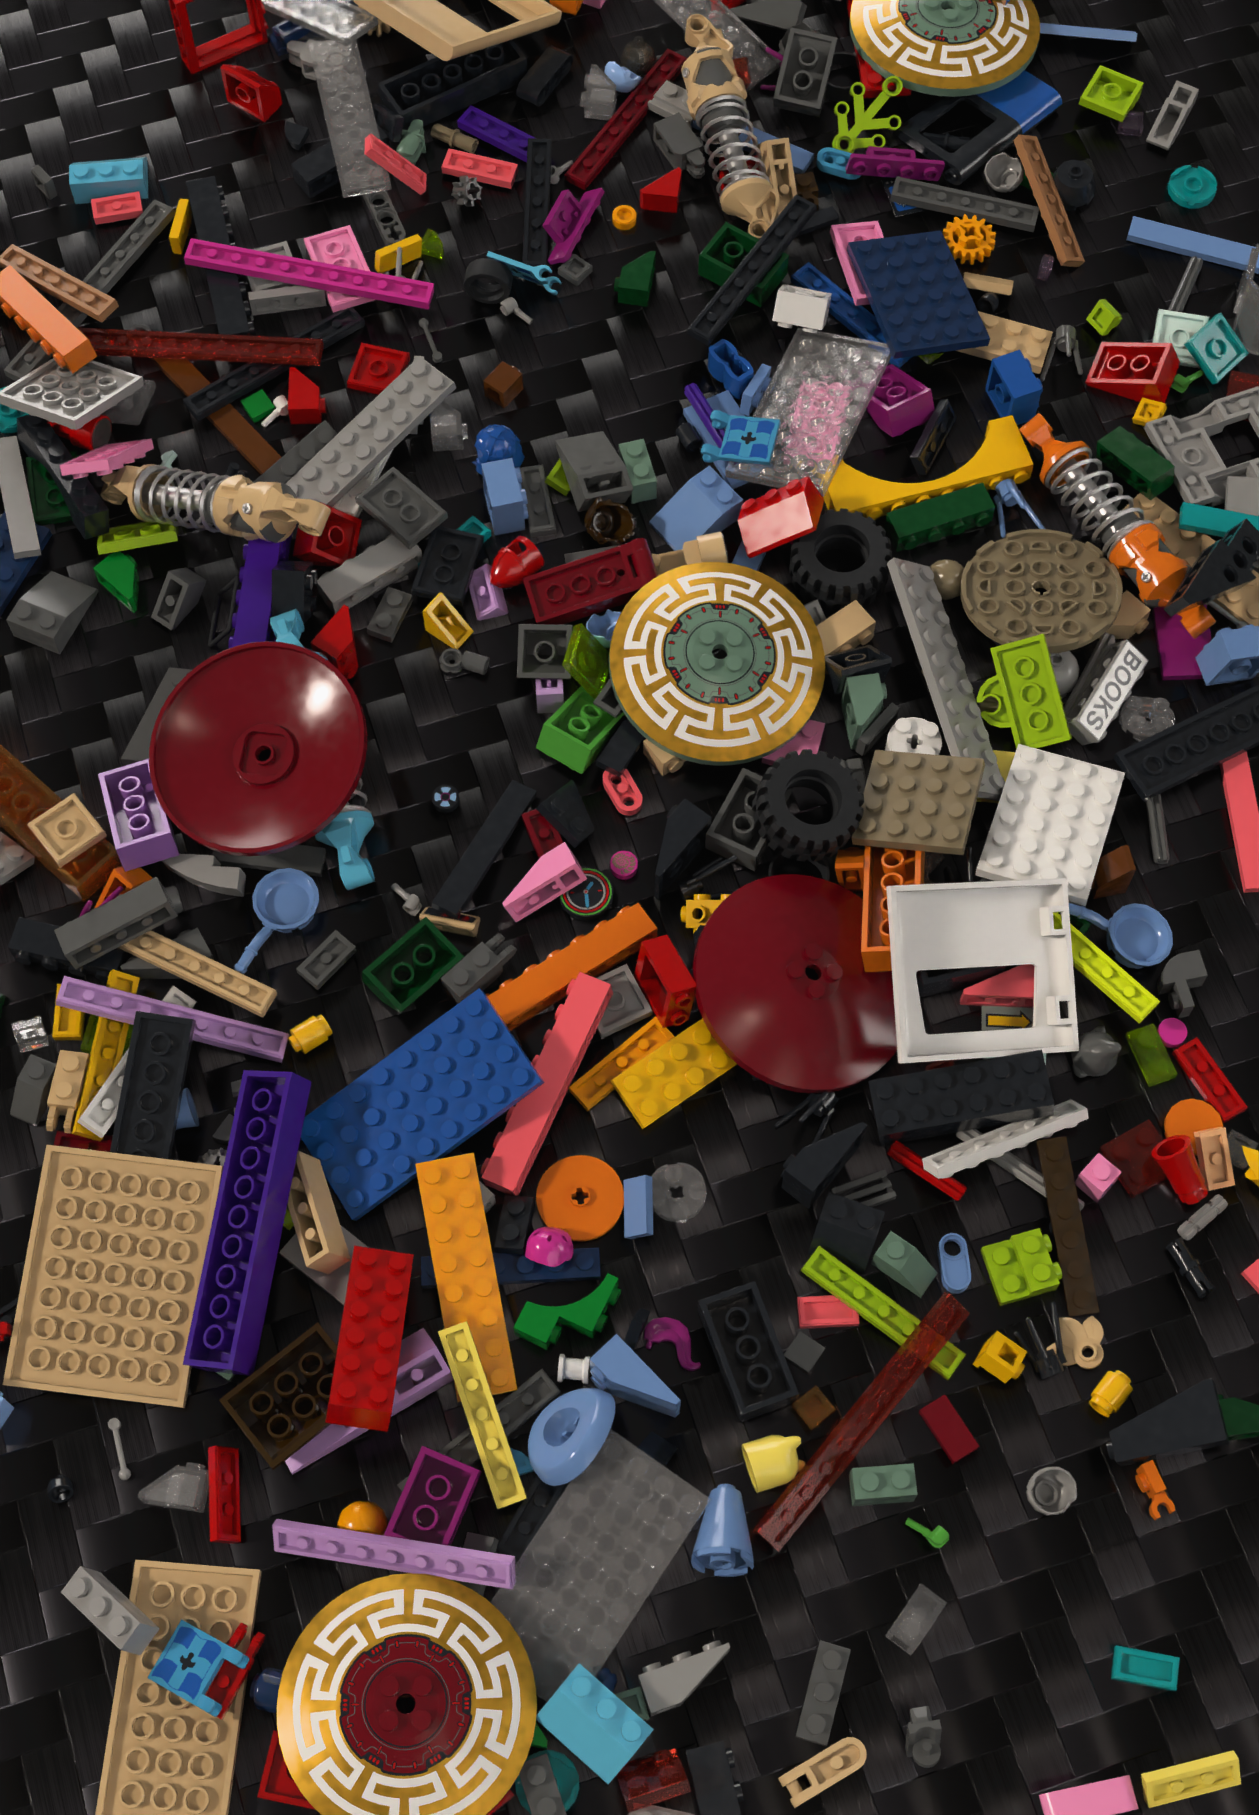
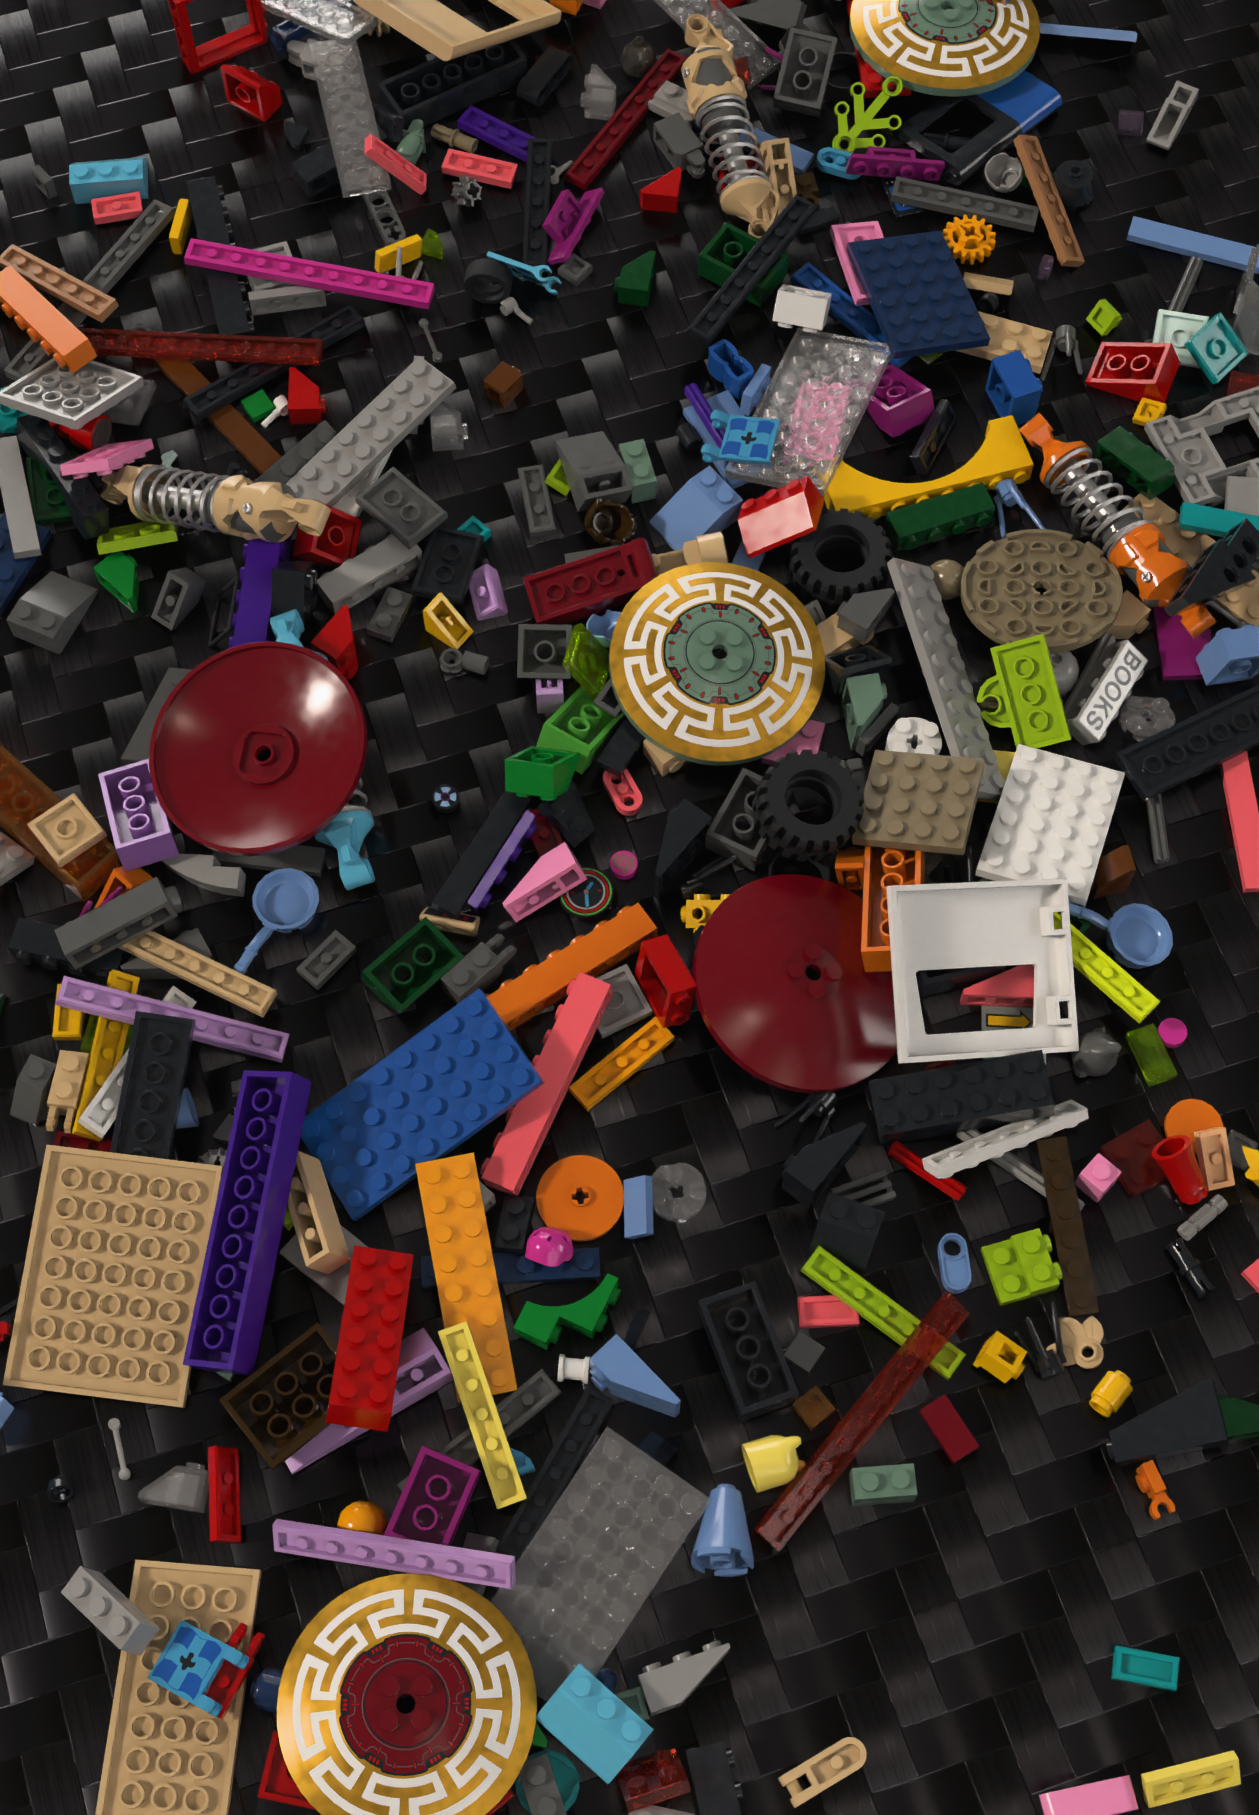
clear tile [12,1016,49,1053] -> none
yellow brick [288,1014,333,1054] -> none
bright pink tile [304,225,375,313] -> none
red tile [347,342,410,395] -> none
light grey hand [391,883,422,916] -> none
blue helmet [472,424,525,475] -> none
medium blue brick [481,458,529,536] -> none
red helmet [490,536,544,588] -> none
medium blue hat [528,1388,616,1486] -> none
light blue hair [604,61,642,93] -> none
yellow plate [610,1018,737,1129] -> none
light orange tile [612,205,637,230] -> none
magenta piece [644,1317,701,1371] -> none
dark grey plate [795,1640,851,1747] -> none
sand green slope [871,1231,937,1298] -> none
clear slope [885,1584,947,1655] -> none
bright green hand [905,1518,949,1548] -> none
dark grey hips [905,1706,942,1768] -> none
light grey hair [1026,1467,1077,1516] -> none
lime plate [1079,65,1144,122] -> none
dark grey brick [1157,950,1208,1018] -> none
teal tile [1167,165,1217,209] -> none
bright green hand [1171,370,1203,393] -> none
red tile [1172,1037,1248,1123] -> none
none -> plate [467,810,537,913]
none -> green slope [505,746,580,801]
none -> dark grey slope [836,588,895,643]

